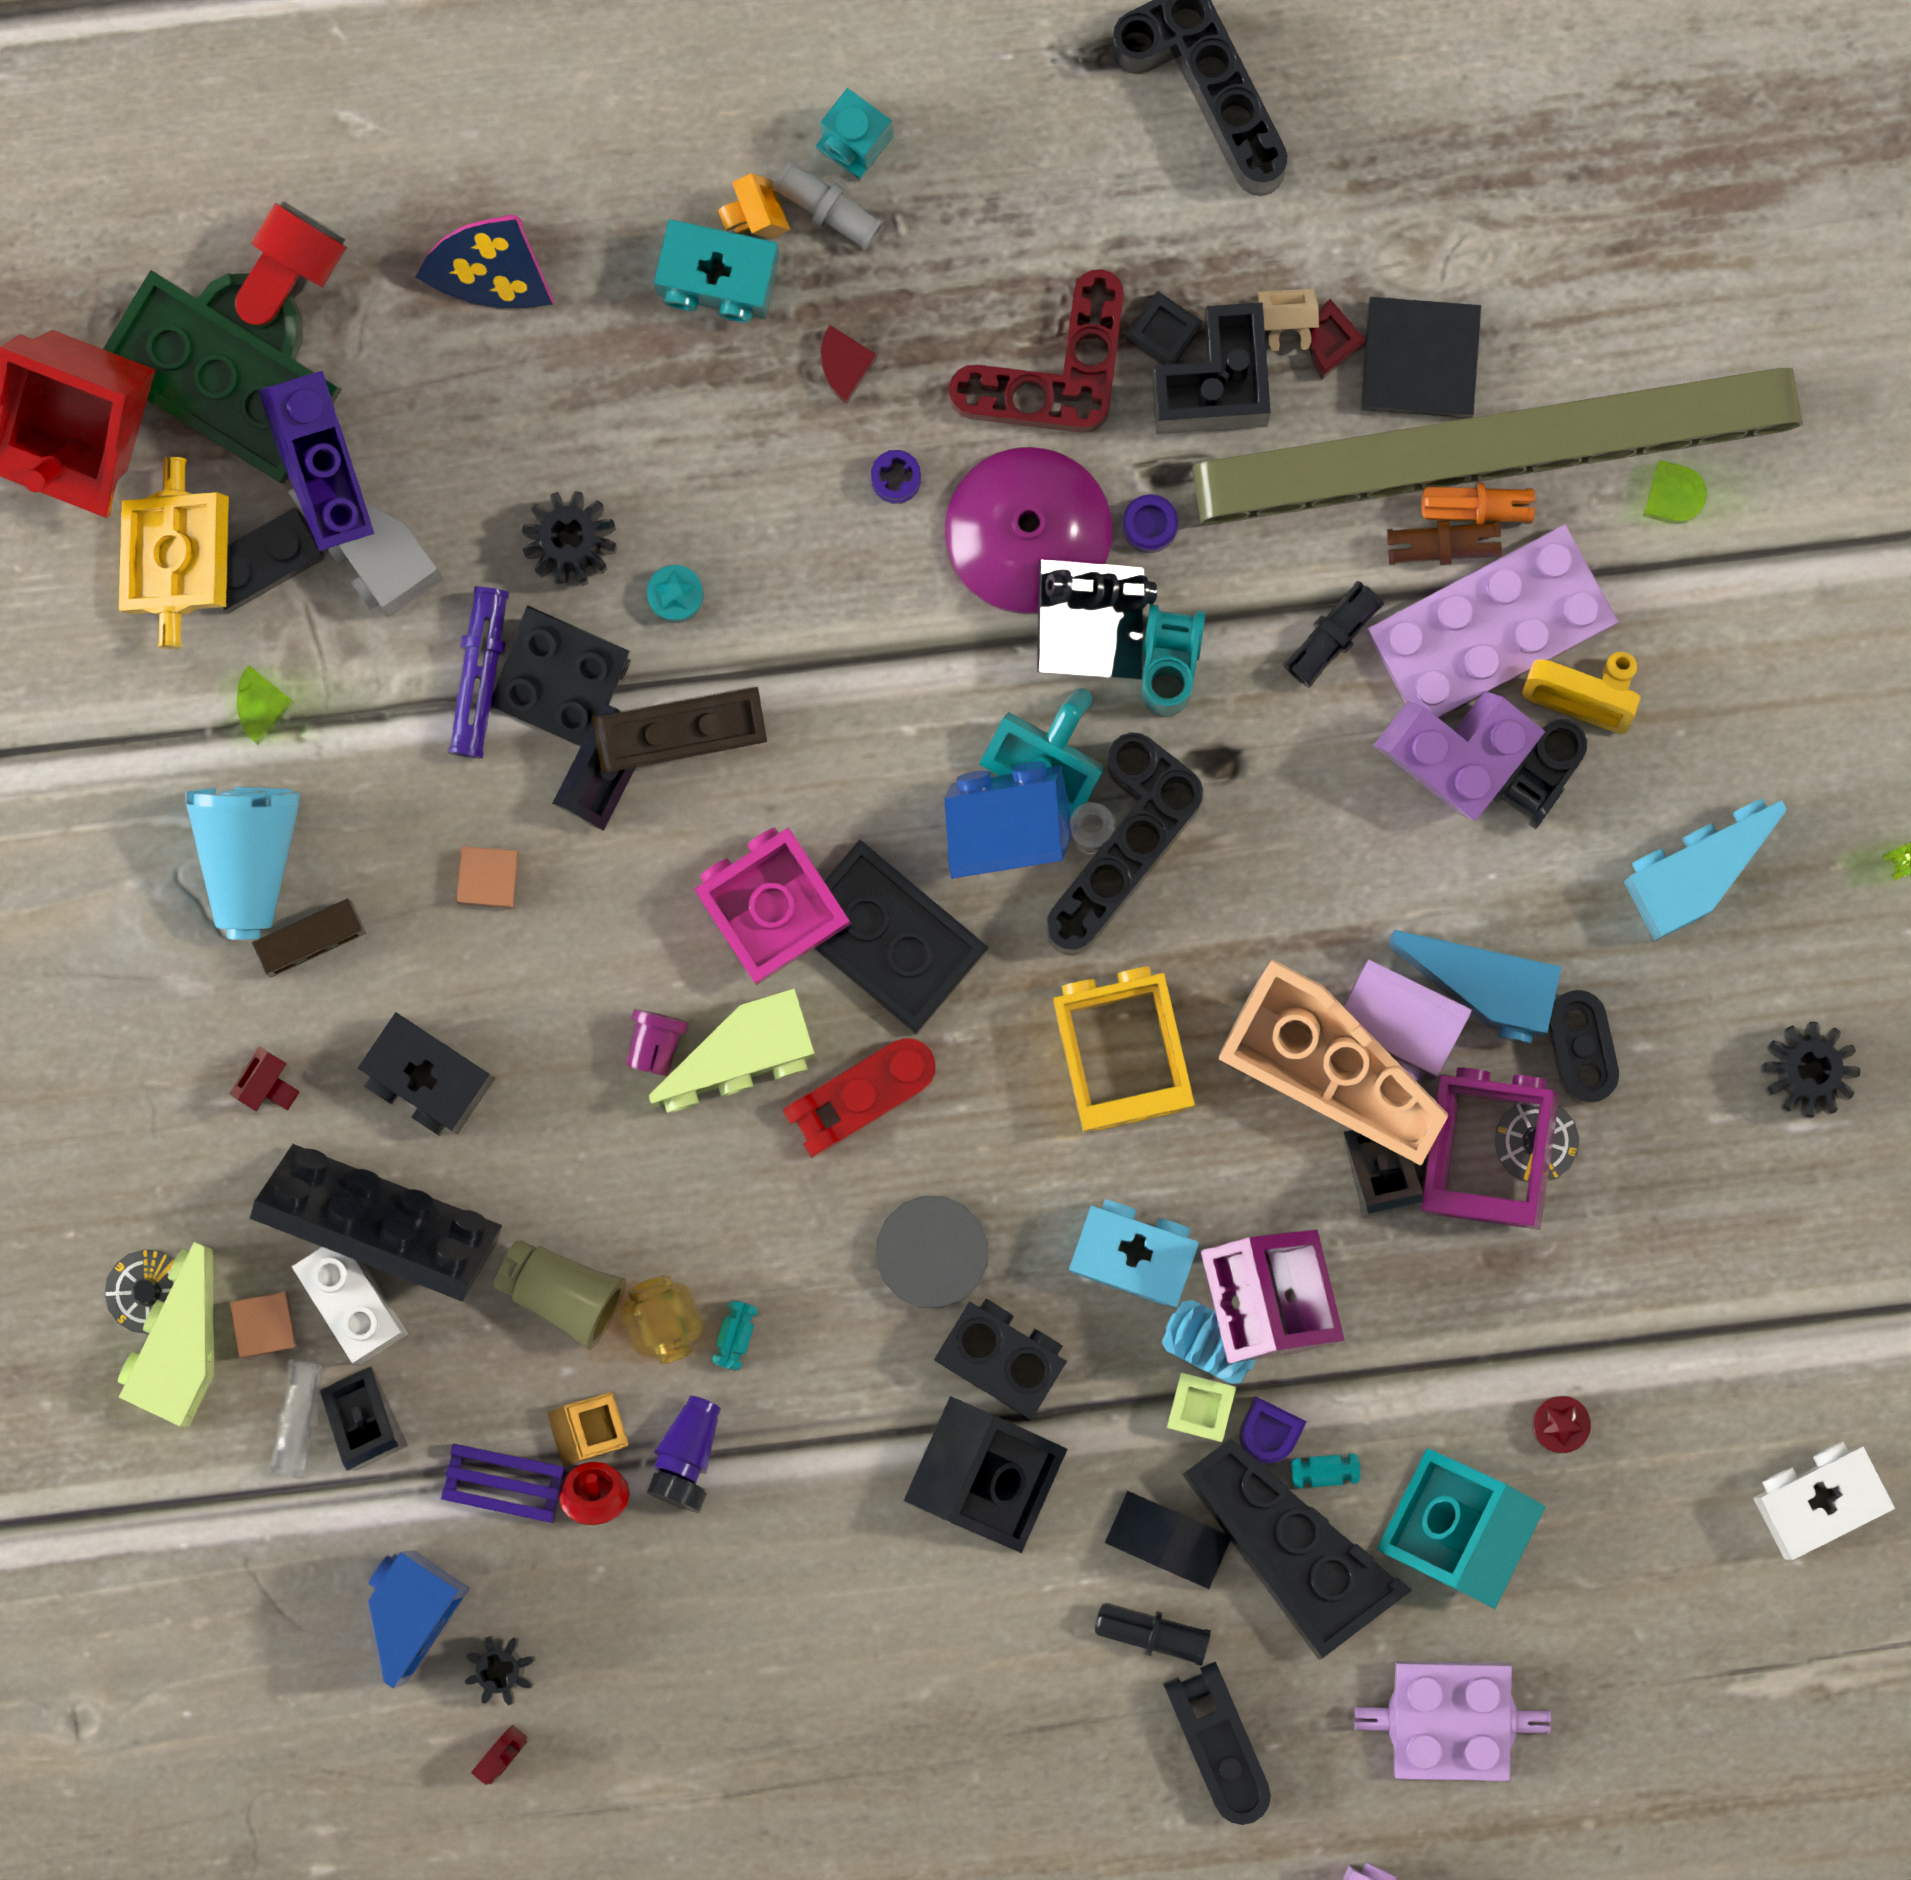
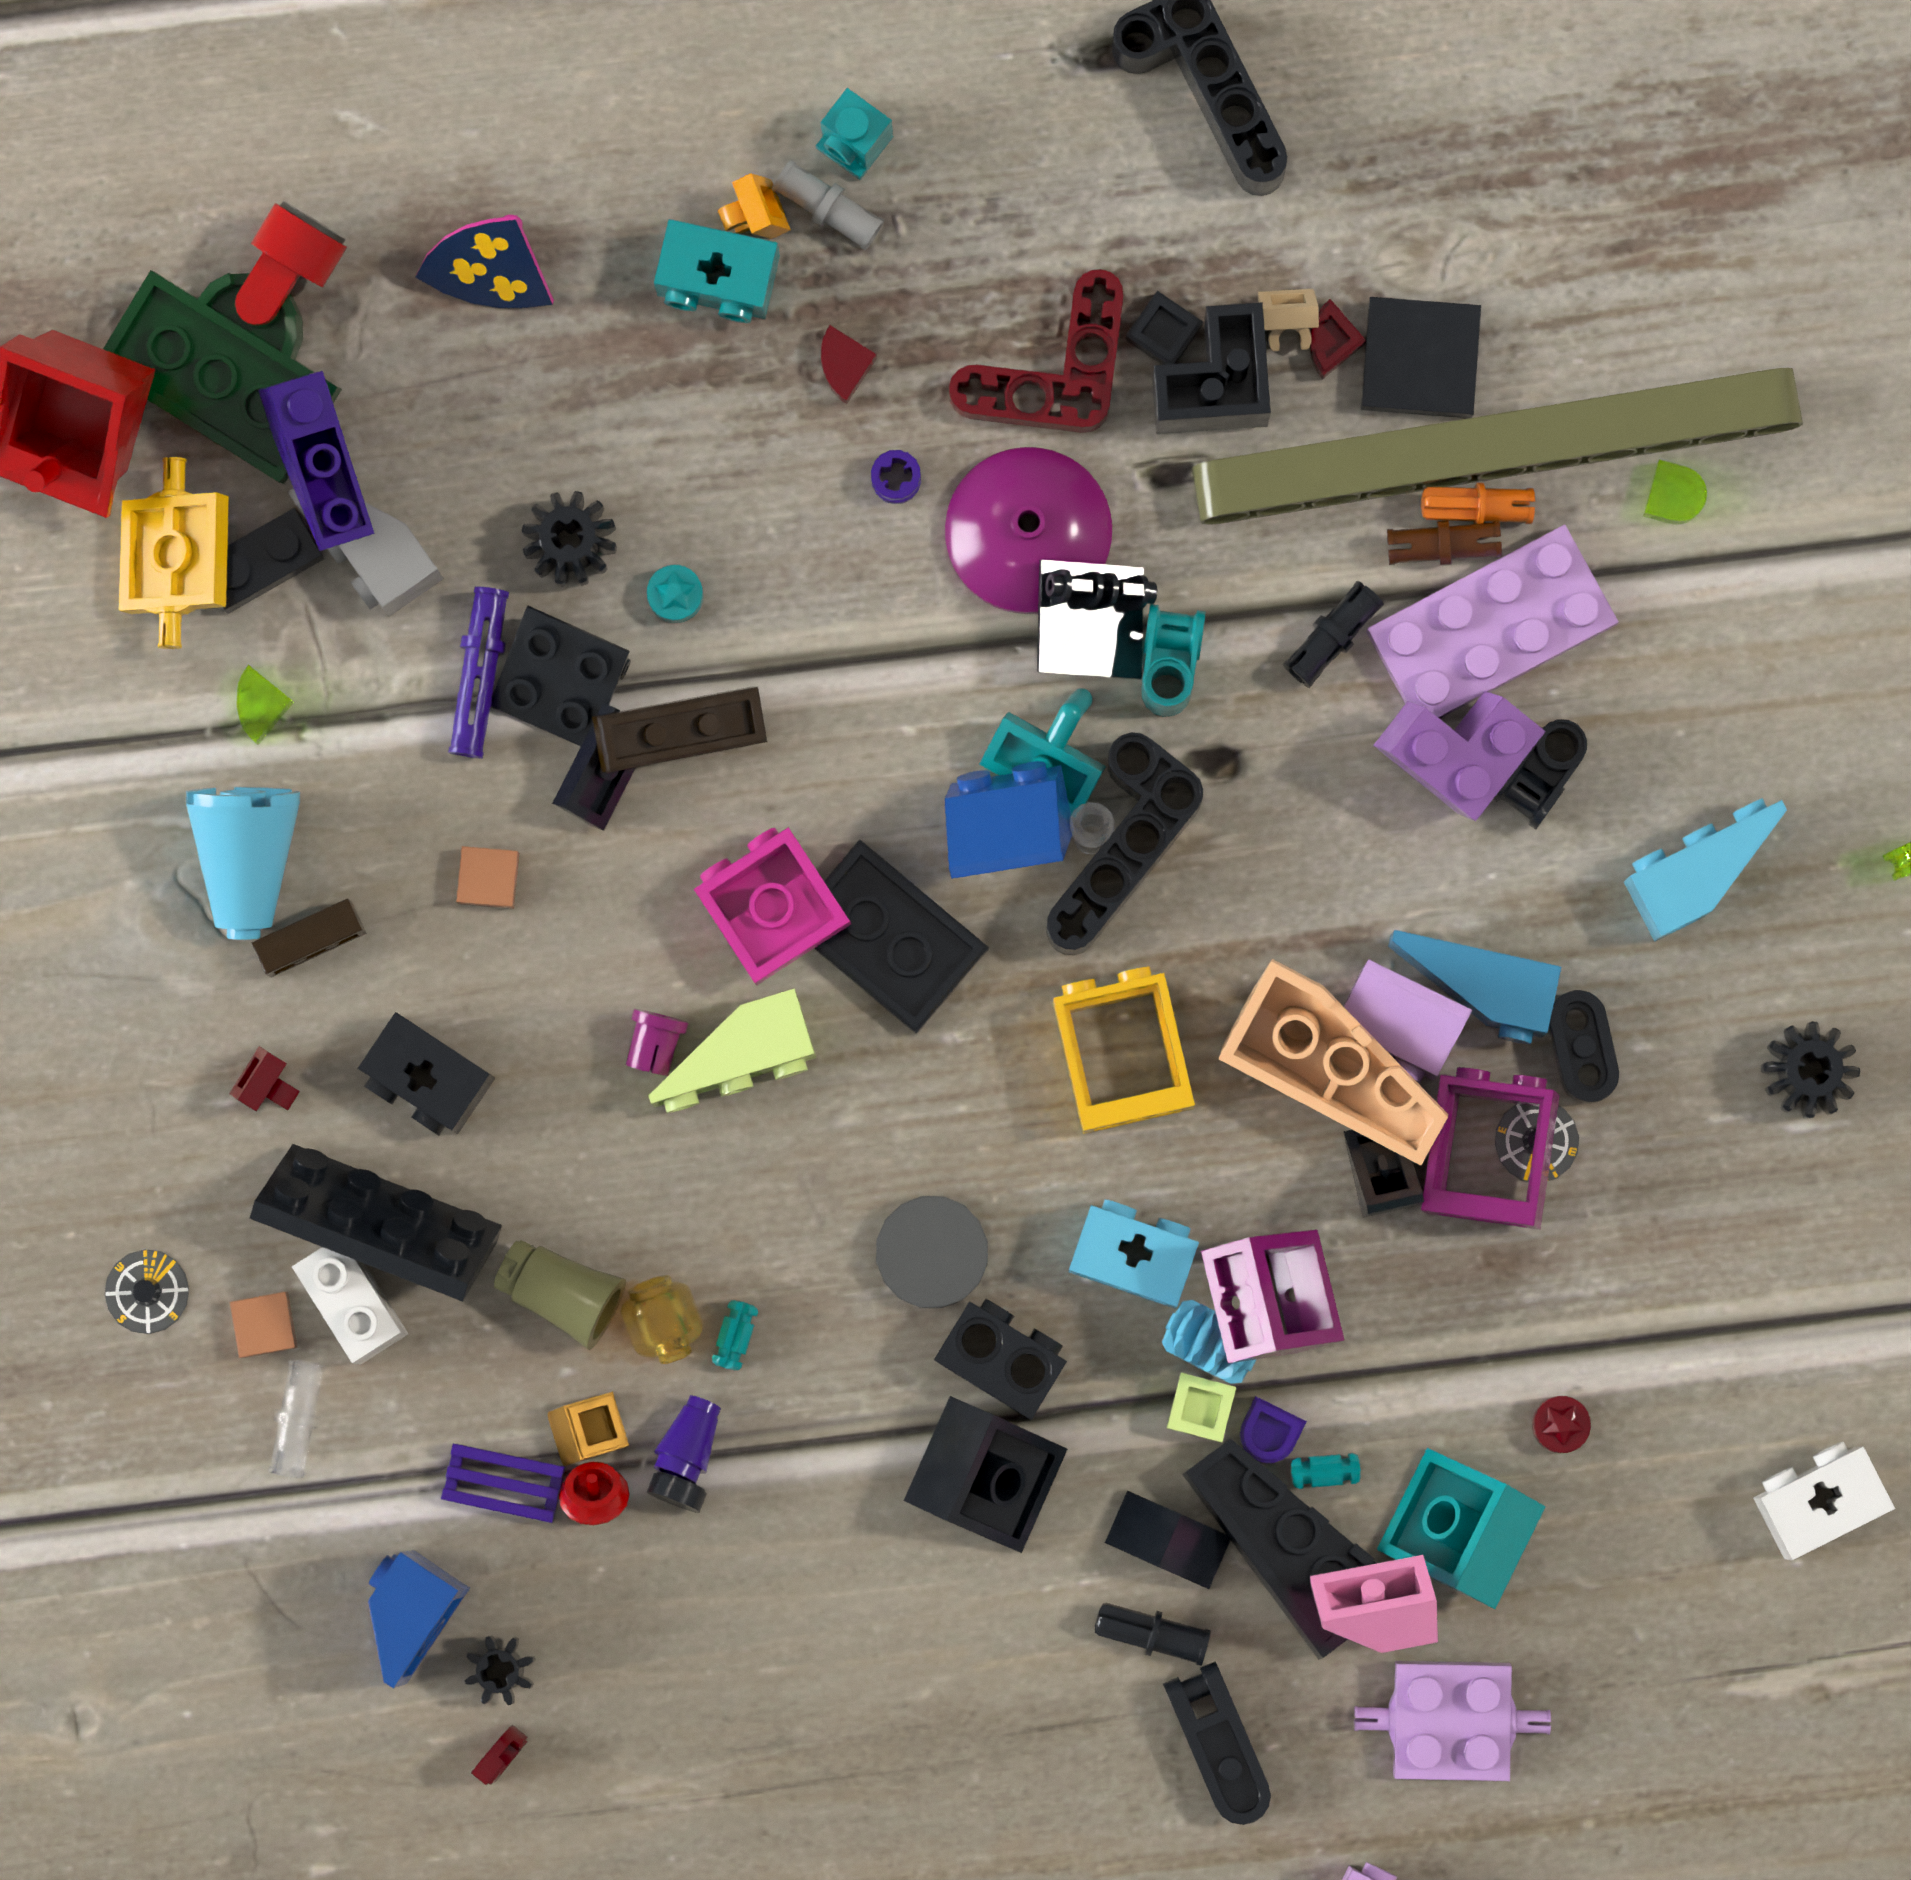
yellowish green slope [118,1242,214,1427] -> none
black slope [319,1366,408,1471] -> none
red plate [782,1038,936,1159] -> none
dark purple tile [1122,494,1179,553] -> none
yellow piece [1522,651,1641,734] -> none
none -> bright pink slope [1310,1555,1438,1653]

